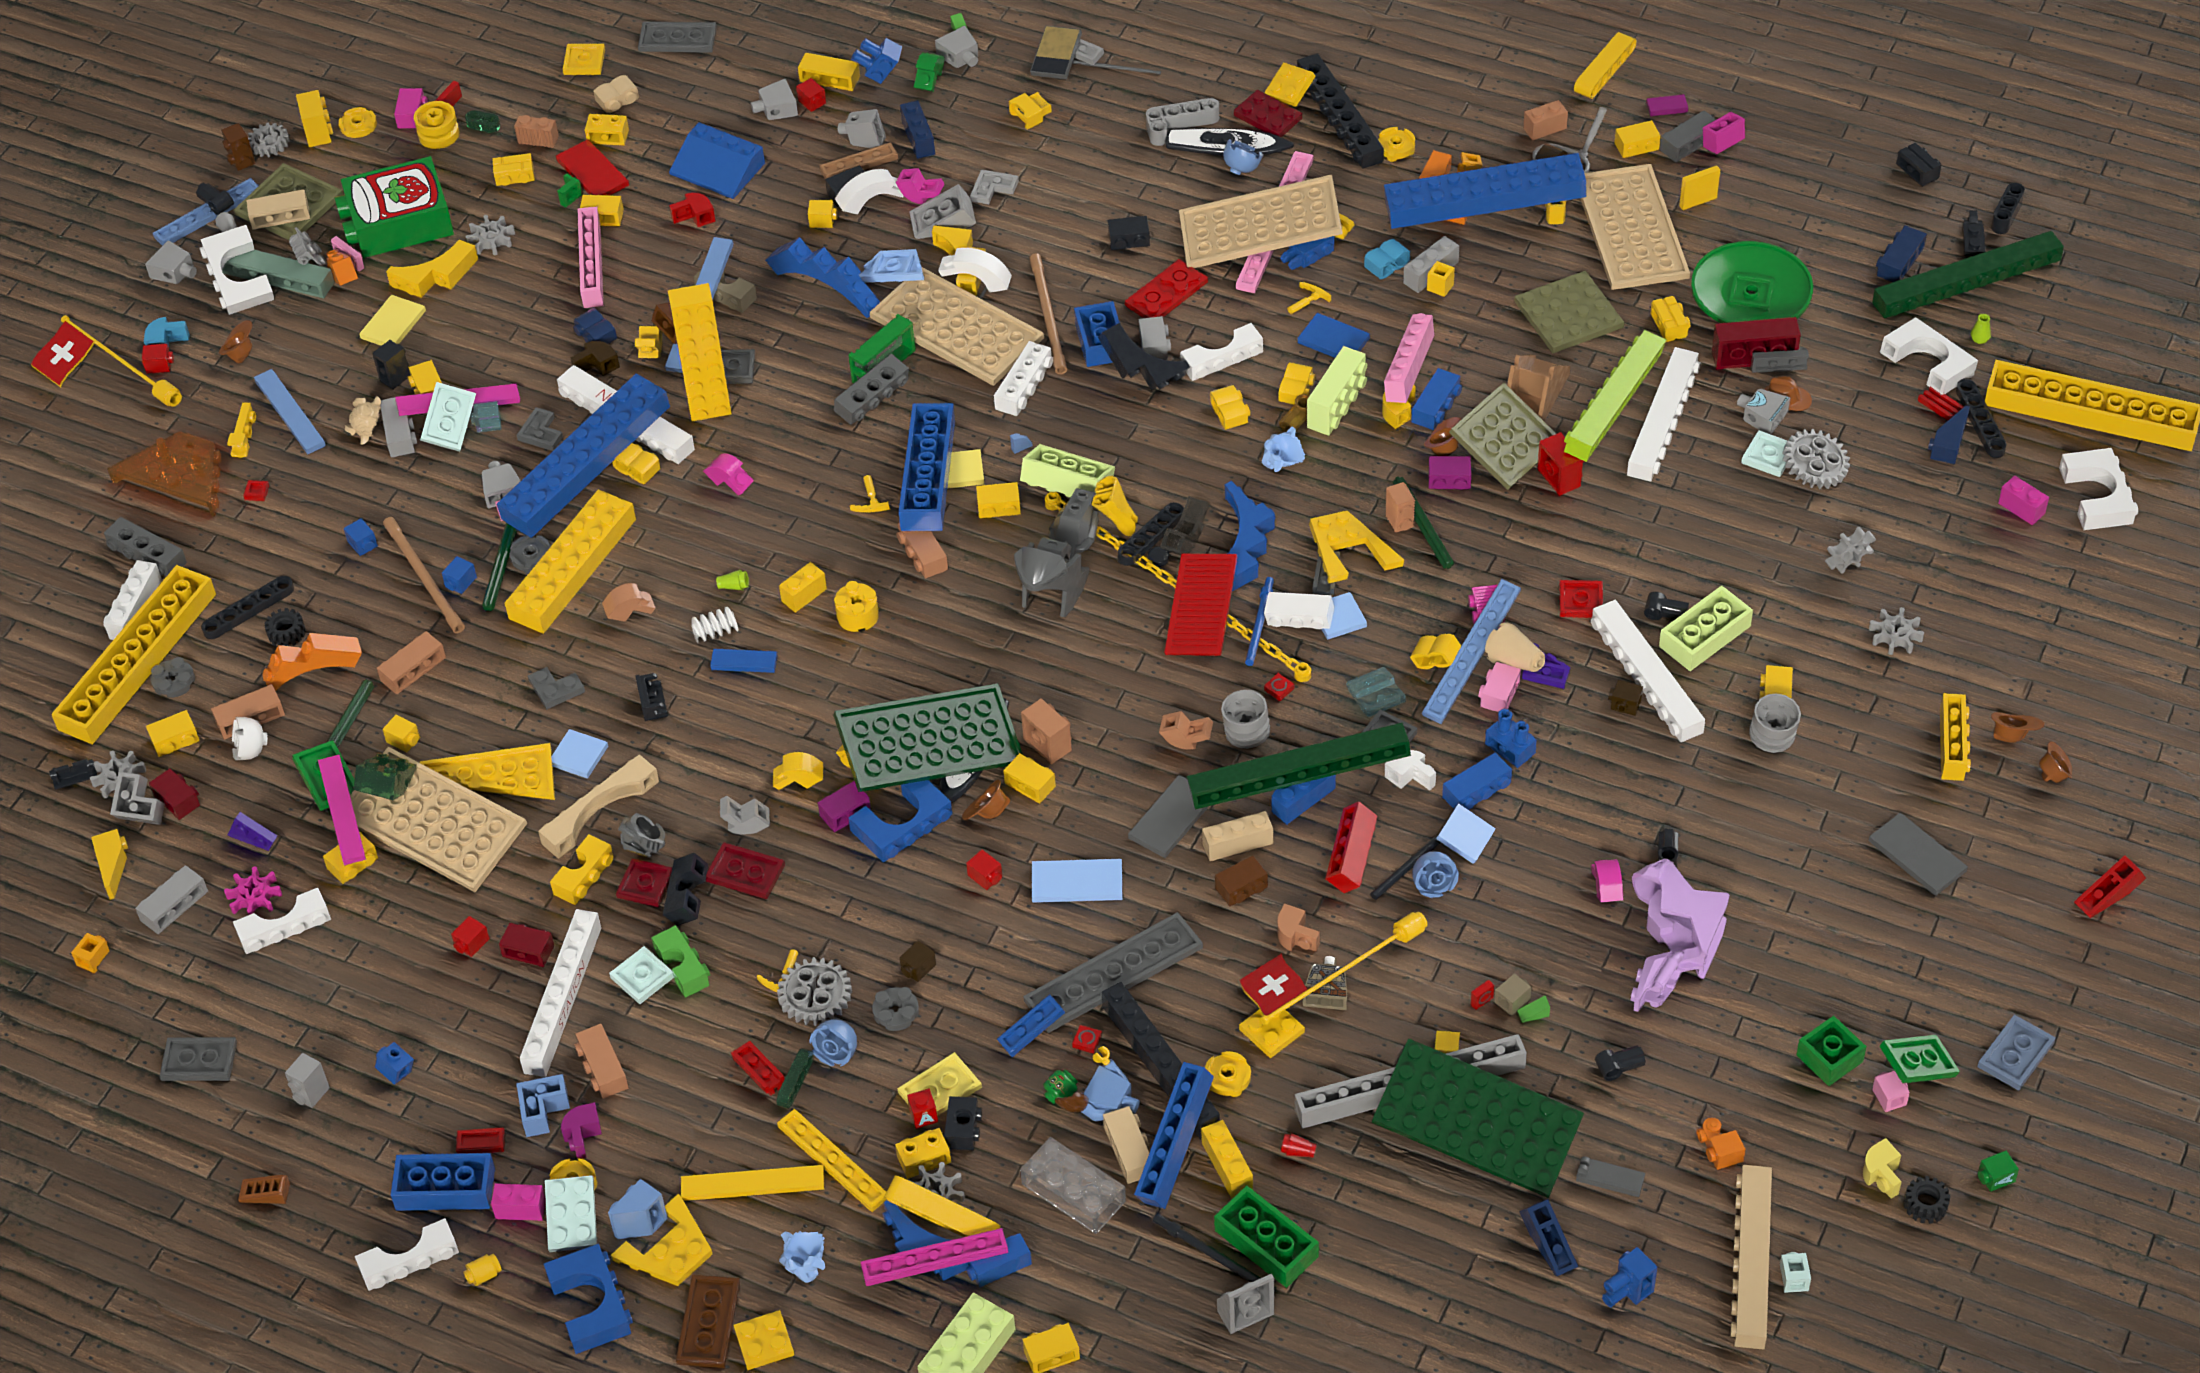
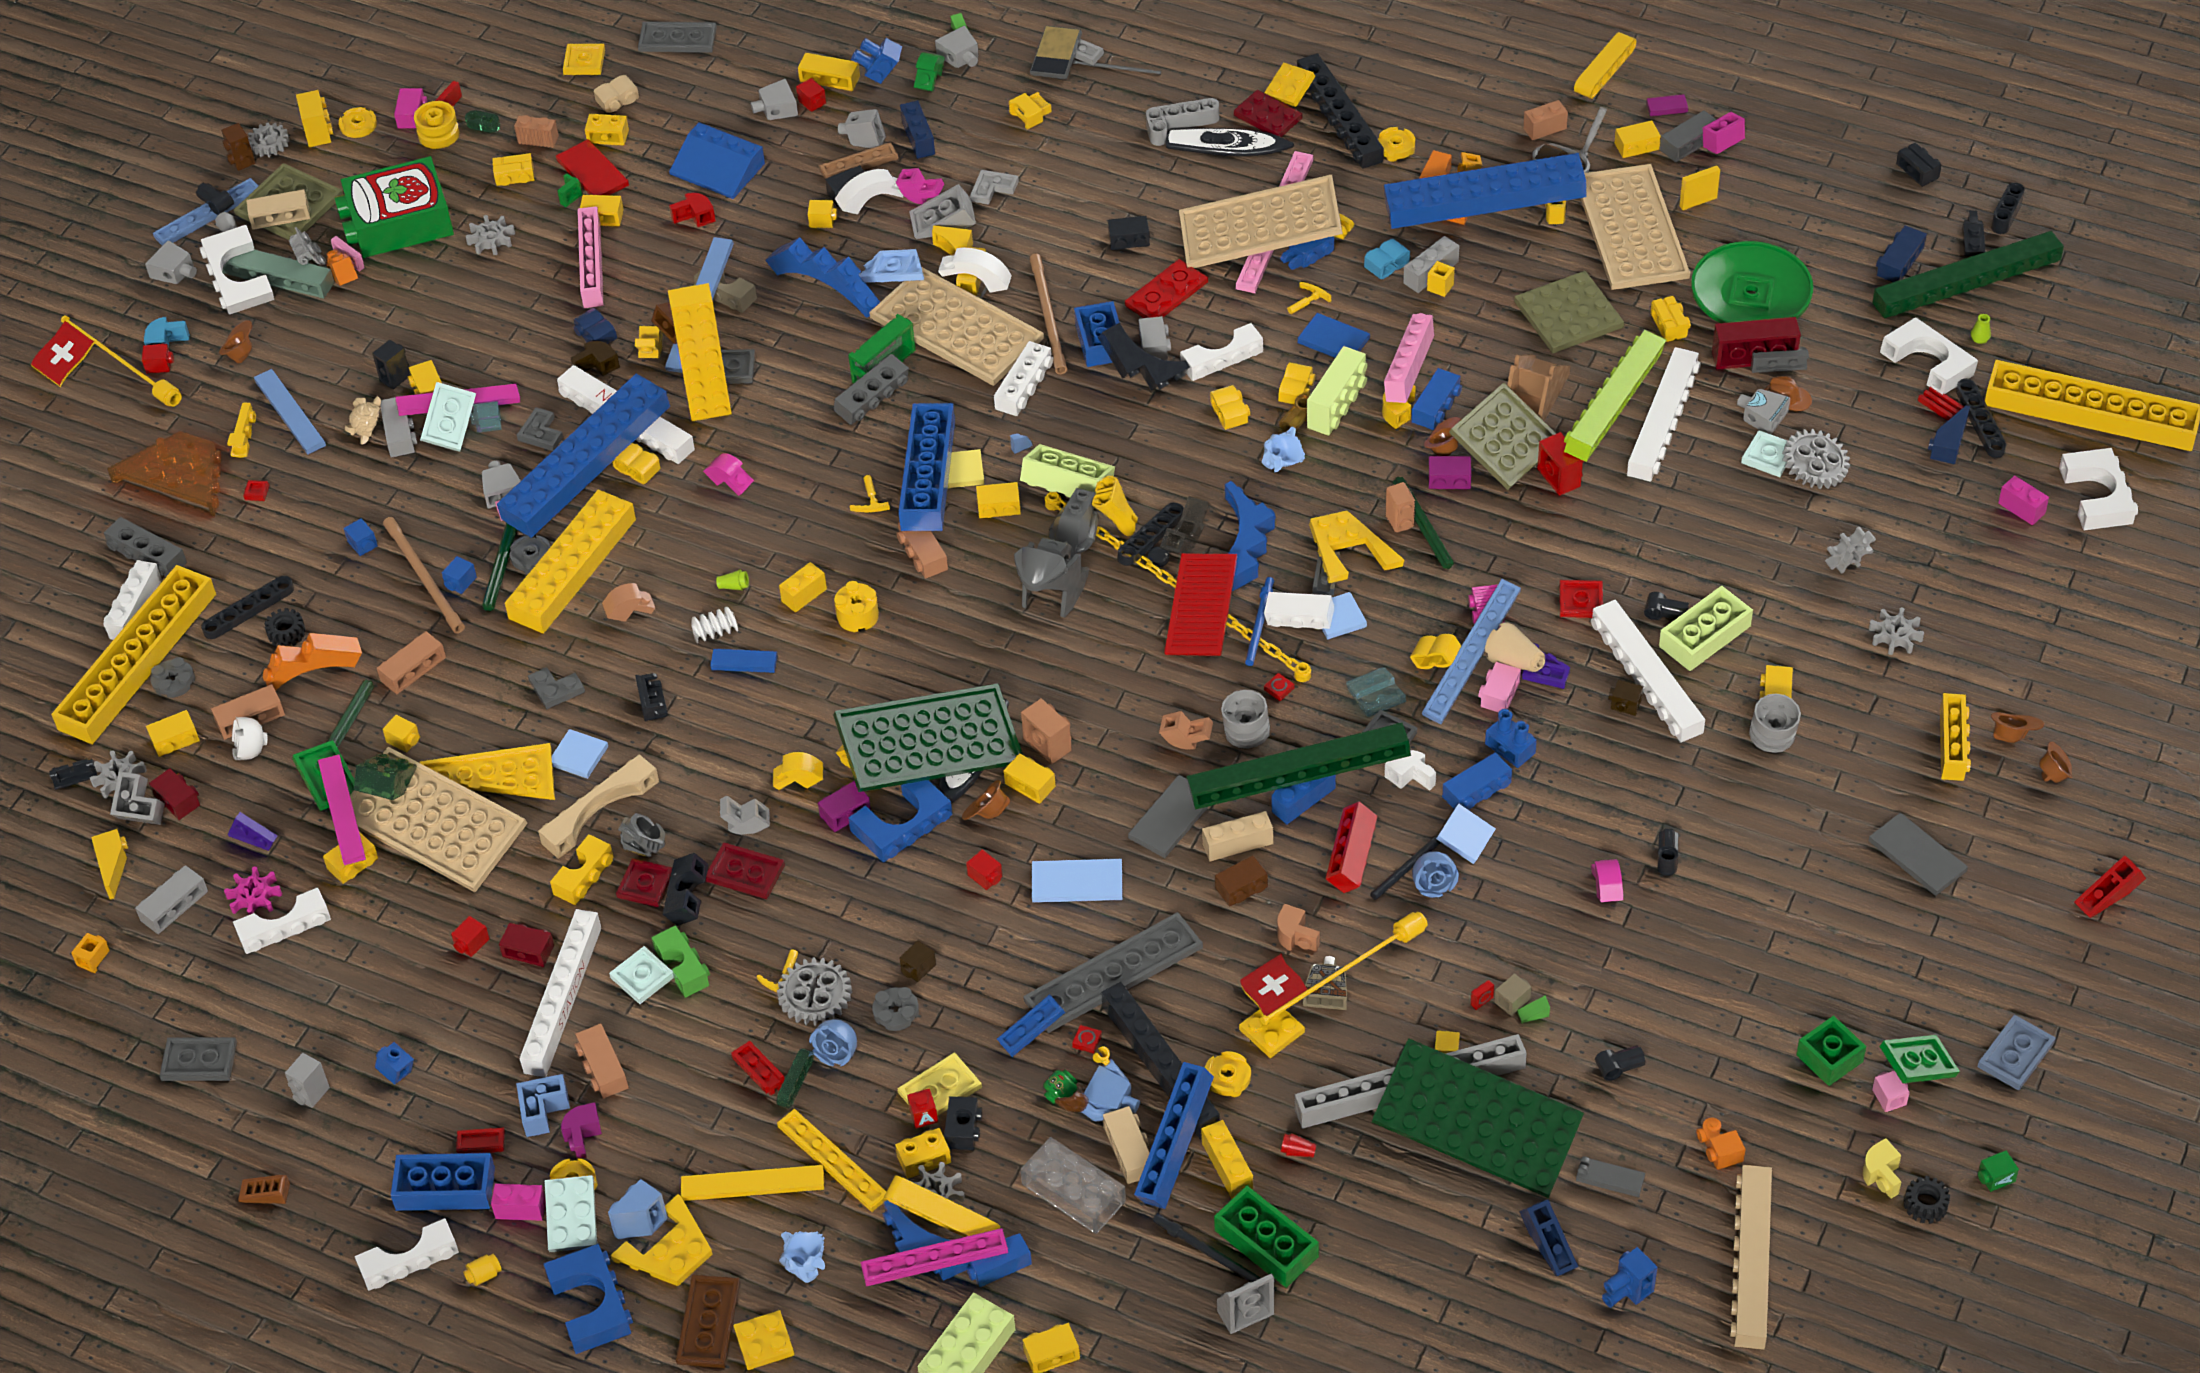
light yellow tile [360,295,426,346] -> none
yellow arch [386,240,478,298] -> none
medium blue cylinder [1223,139,1263,175] -> none
lavender piece [1631,859,1730,1012] -> none
light aqua brick [1780,1252,1811,1293] -> none

